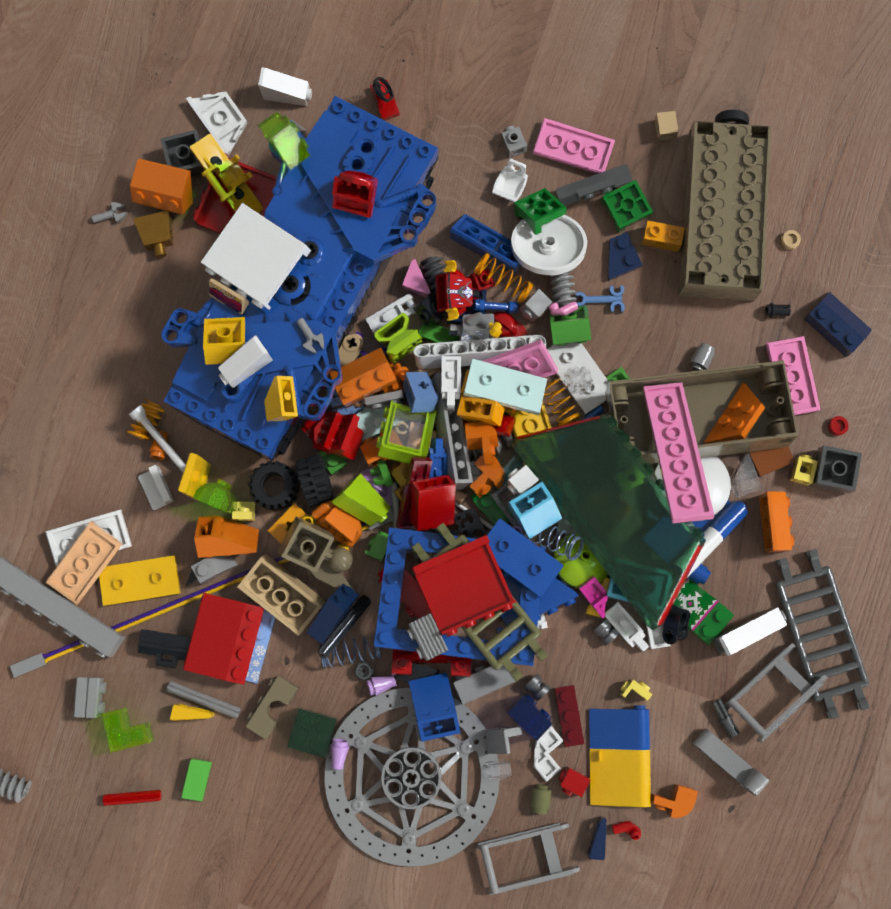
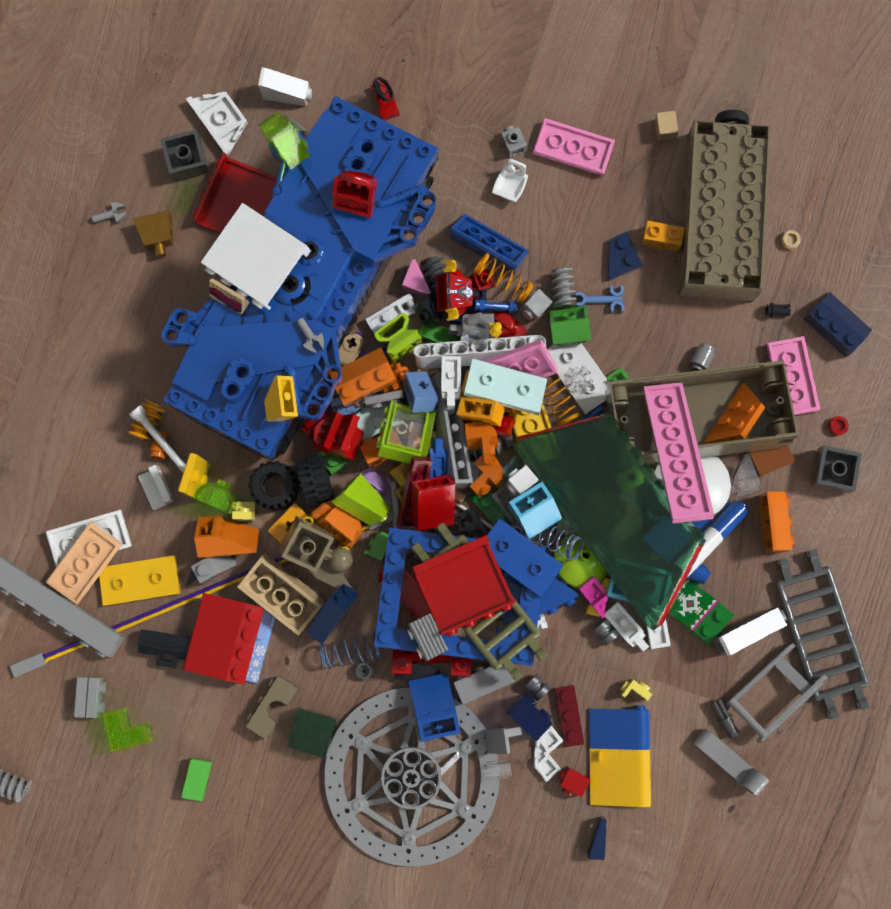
red axle [102,790,162,806] -> none
orange slope [130,159,193,215] -> none
light grey axle [166,681,241,718] -> none
yellow slope [170,703,215,720] -> none
yellow piece [189,133,263,213] -> none
yellow slope [203,317,245,365] -> none
white slope [218,336,273,388] -> none
black axle [318,595,371,659] -> none
lavender cone [330,738,350,770] -> none
lavender cone [366,675,397,696] -> none
bright green tile [370,460,393,487] -> none
light grey piece [476,822,580,895] -> none
white dish [511,215,587,275] -> none
green piece [514,188,567,235] -> none
olive brick [530,784,552,814] -> none
bright pink arm [548,301,578,316] -> none
dark grey bracket [556,164,632,206] -> none
green piece [601,180,653,233] -> none
red arm [612,821,641,840] -> none
orange brick [651,784,698,818] -> none
black piece [662,605,690,645] -> none
light yellow brick [789,454,818,485] -> none

